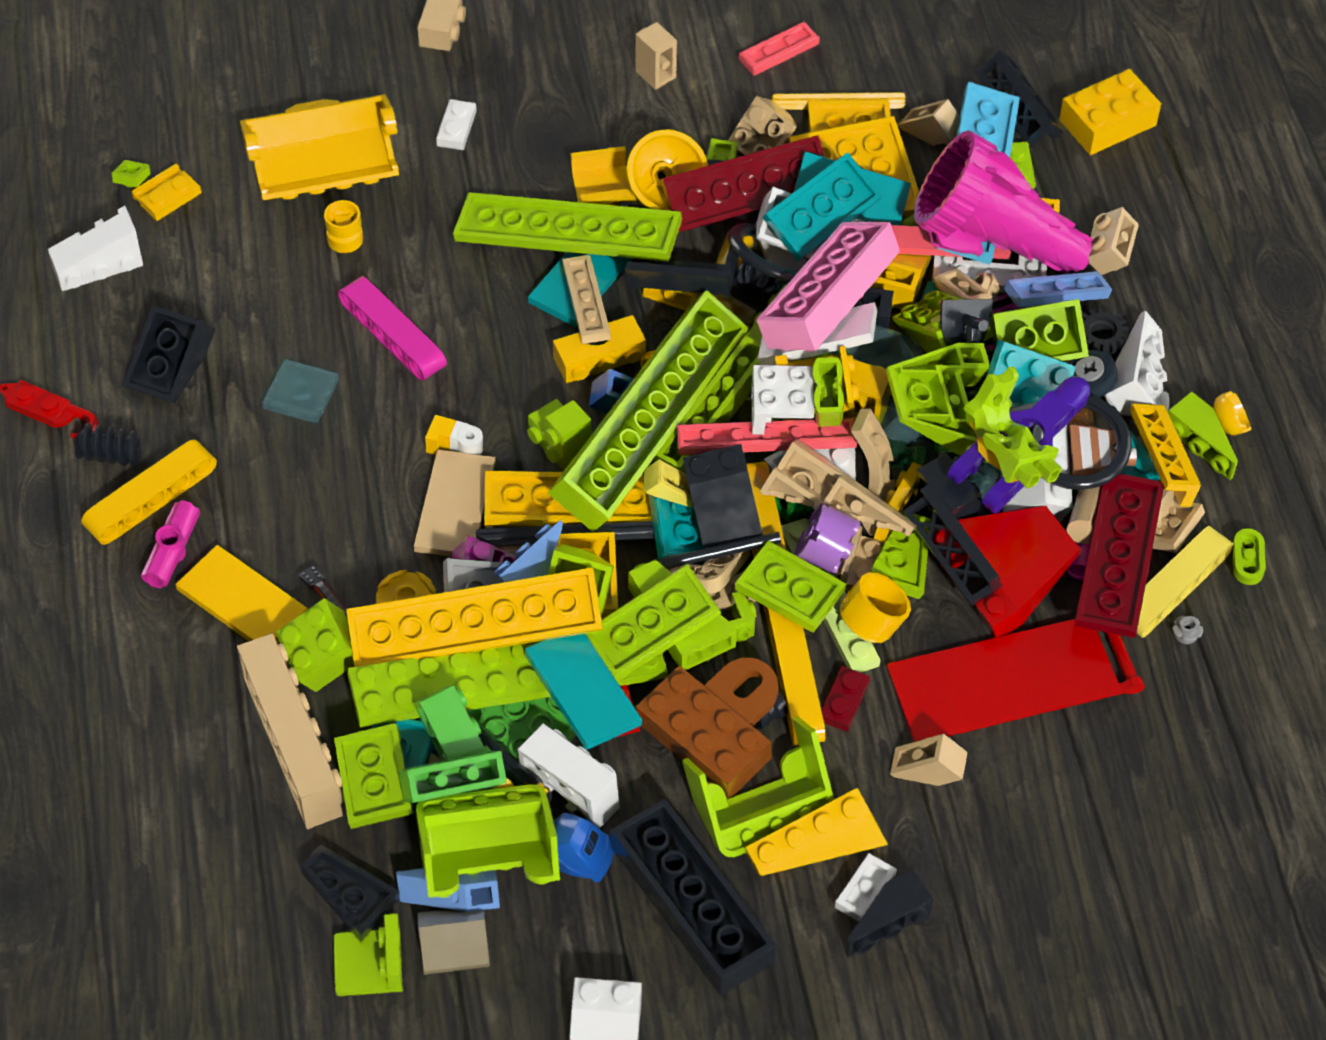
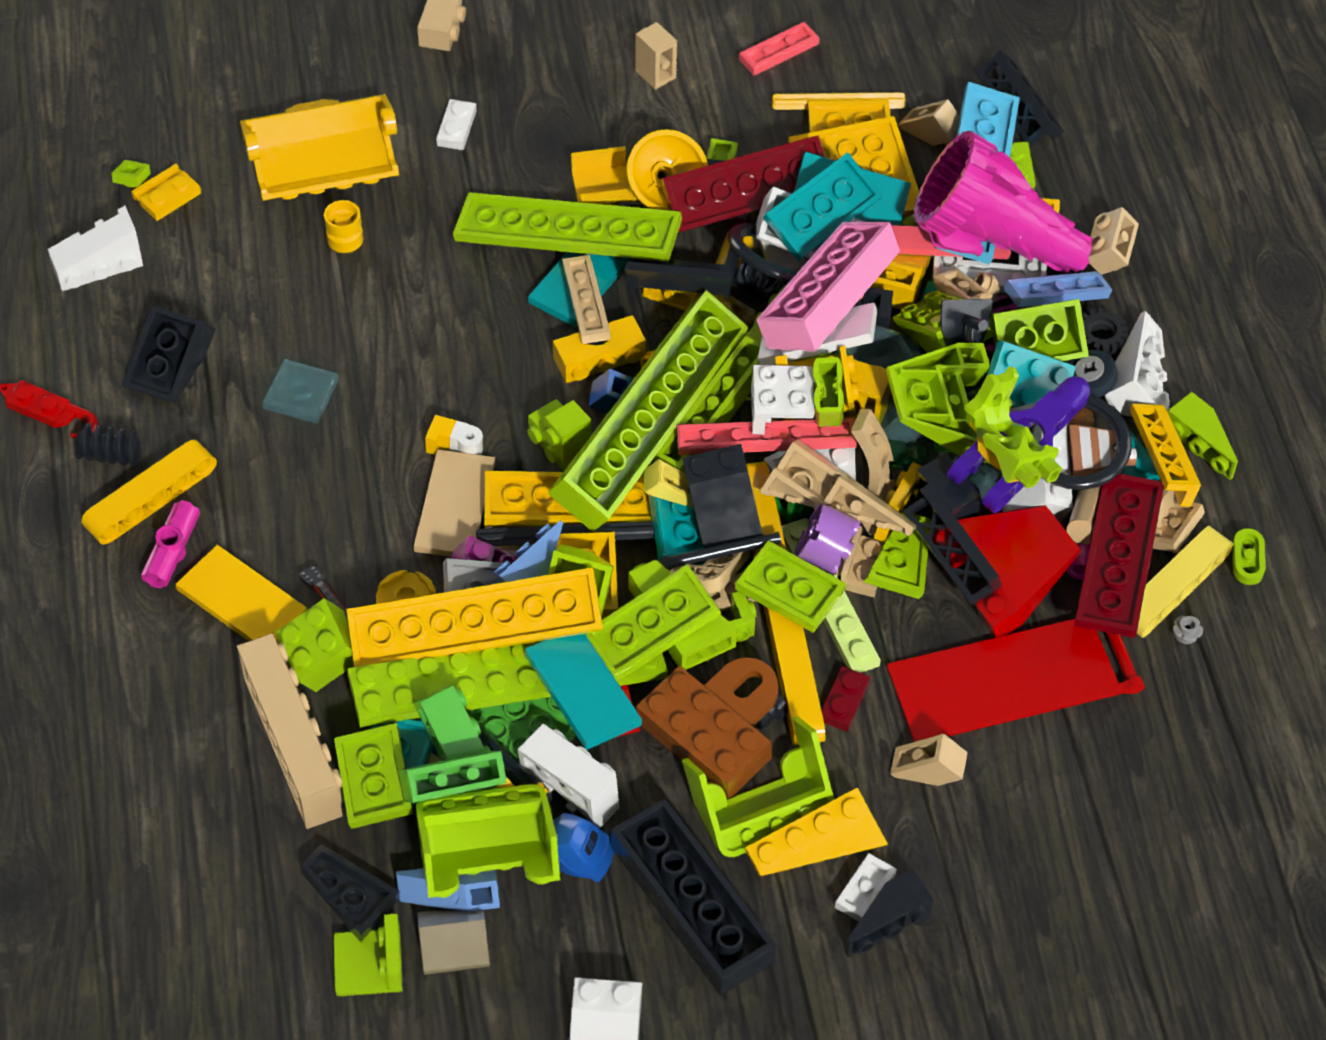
dark pink beam [338,276,447,381] -> none
tan slope [728,96,797,155] -> none
yellow piece [839,572,911,643] -> none
yellow brick [1059,69,1161,155] -> none
yellow hair [1213,391,1251,436] -> none

